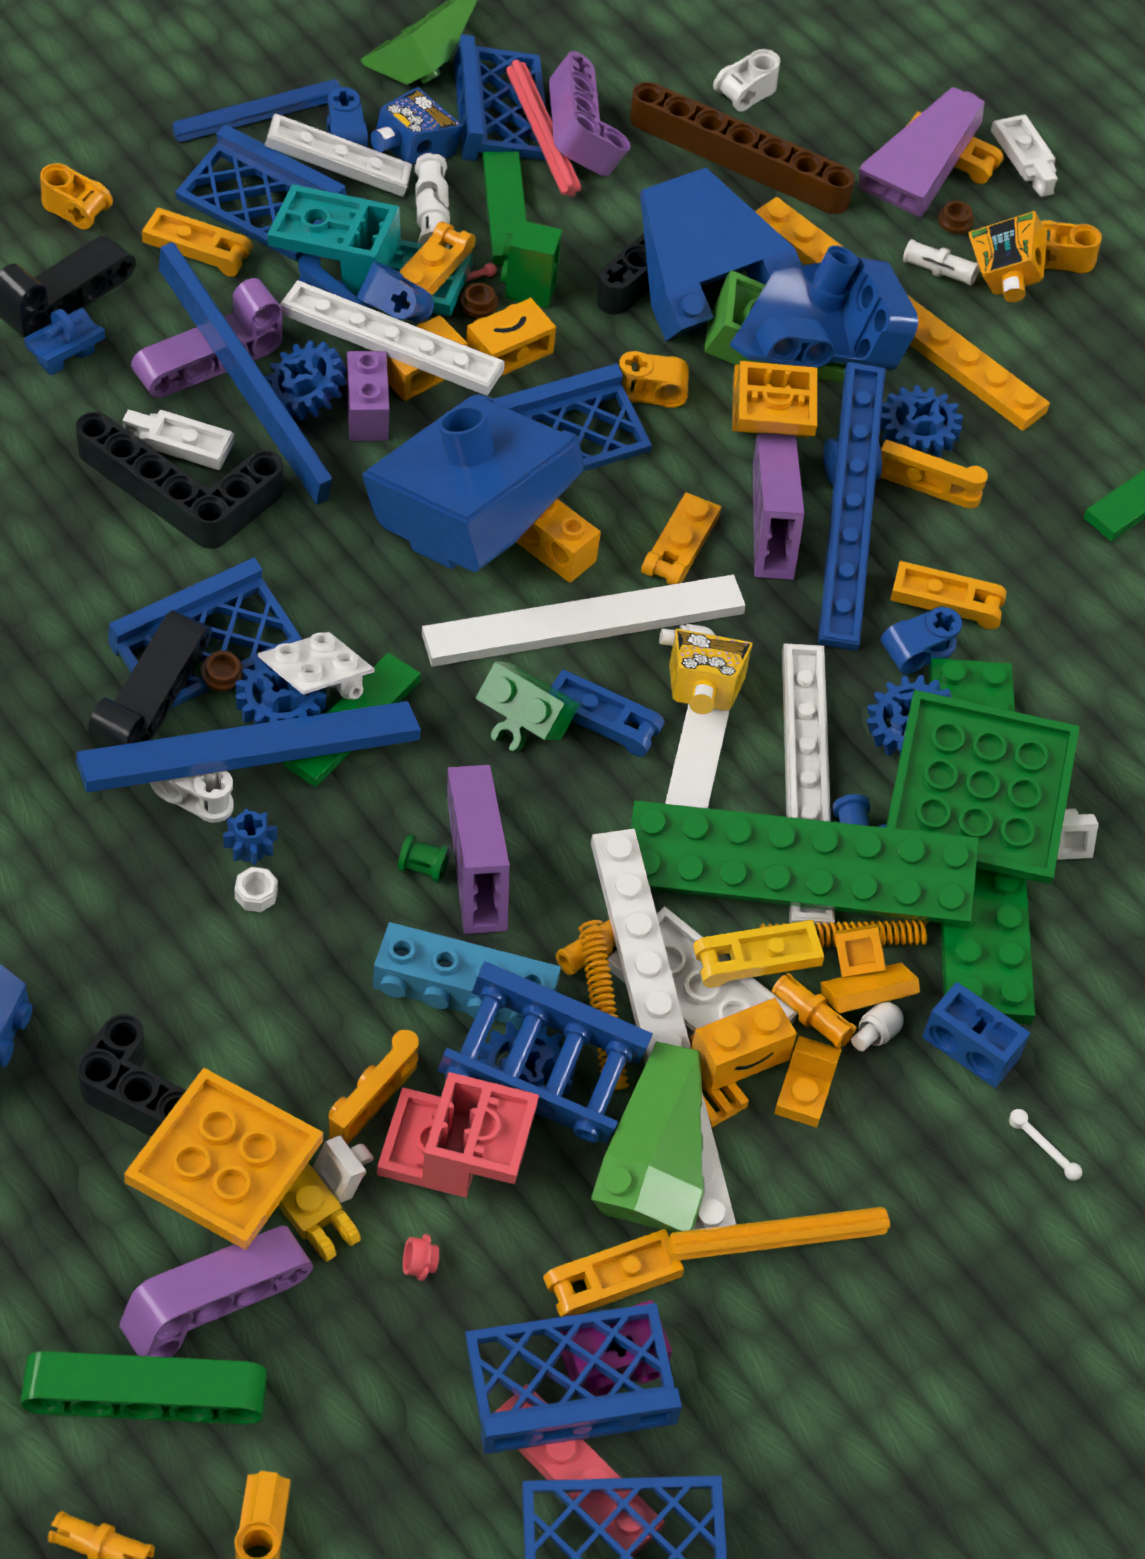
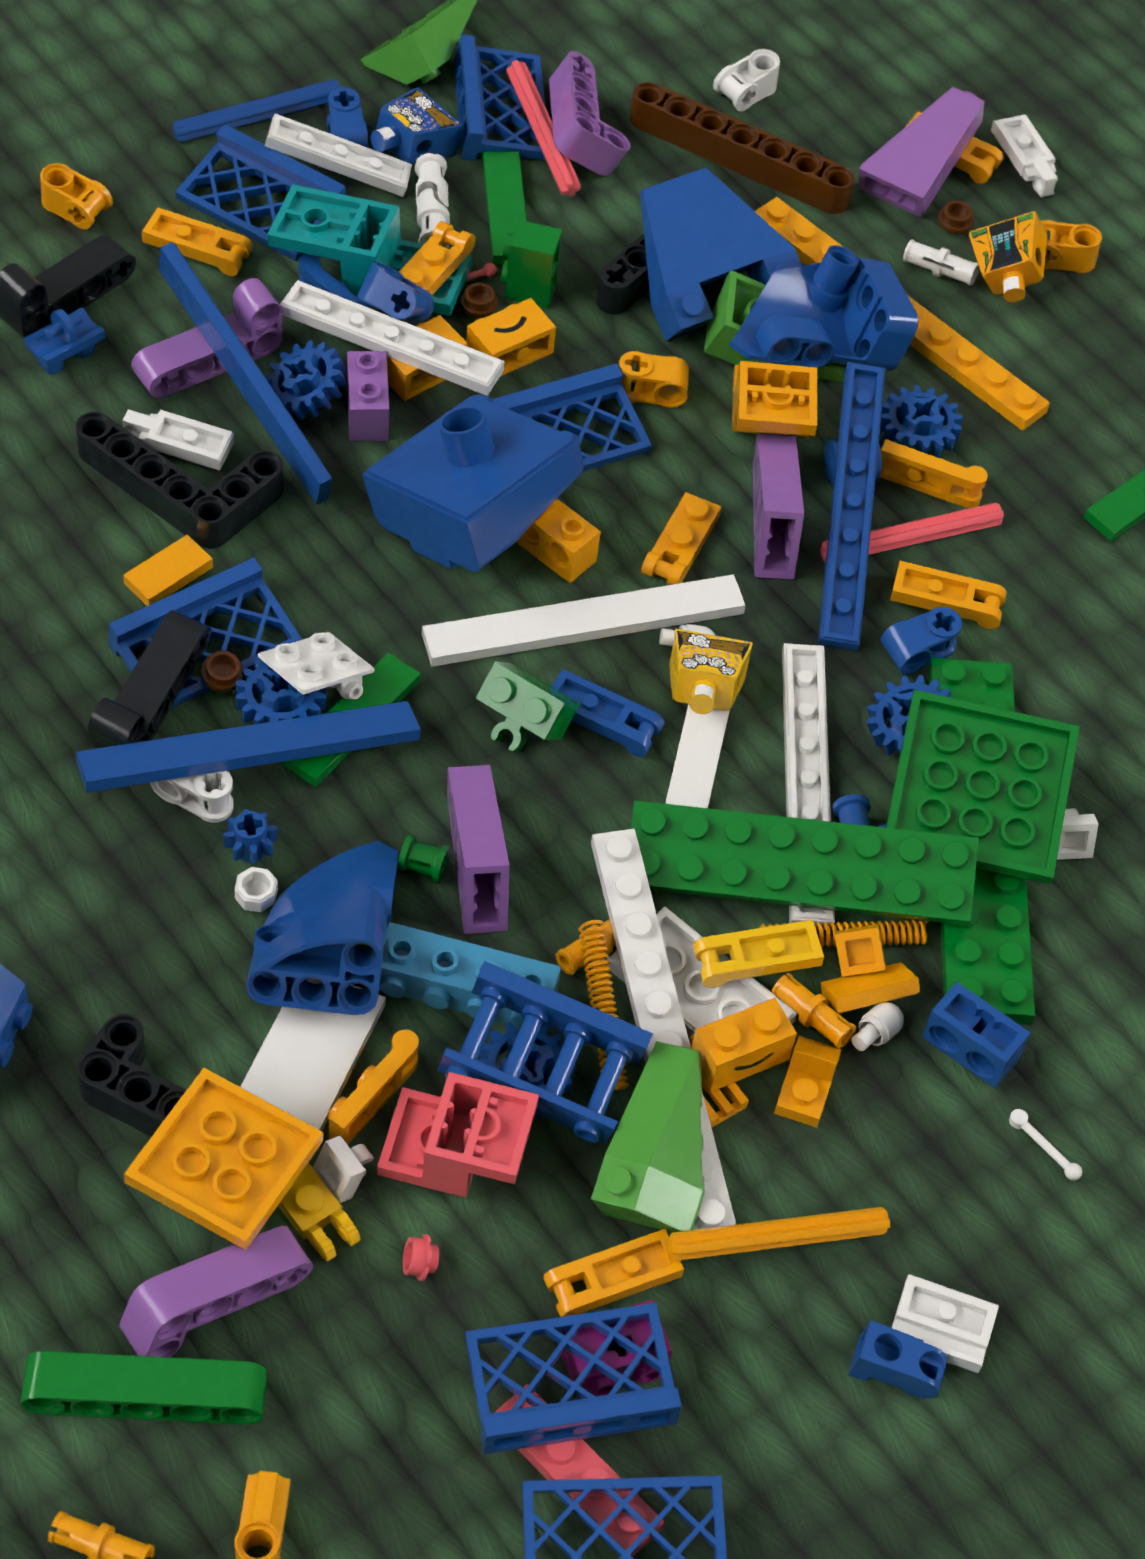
none -> light orange tile [123,535,213,606]
none -> white tile [240,978,386,1131]
none -> blue panel [246,841,399,1015]
none -> coral axle [820,503,1004,563]
none -> blue leg [848,1320,948,1398]
none -> white plate [892,1274,999,1373]

